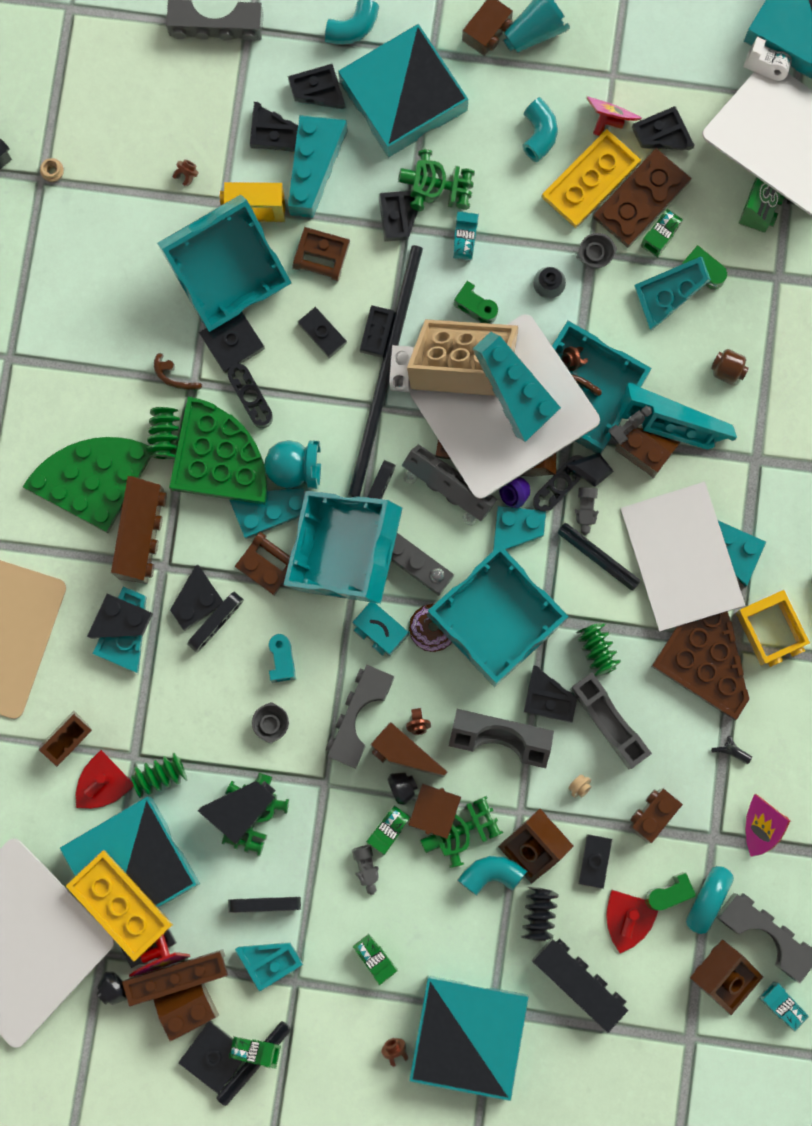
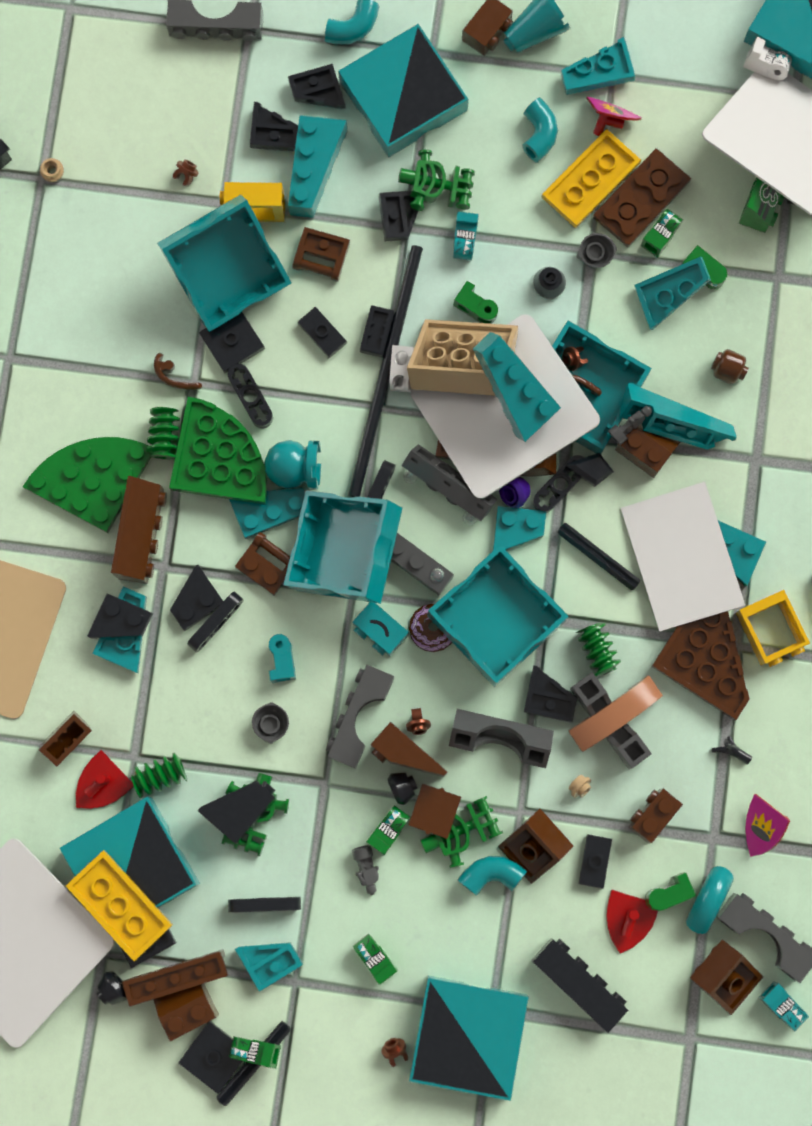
red shield [129,934,191,977] -> none
black piece [521,887,559,941] -> none
dark grey piece [575,487,599,535] -> none
black wing [632,106,695,150] -> none
none -> teal wing [561,37,635,95]
none -> nougat slope [568,675,663,752]

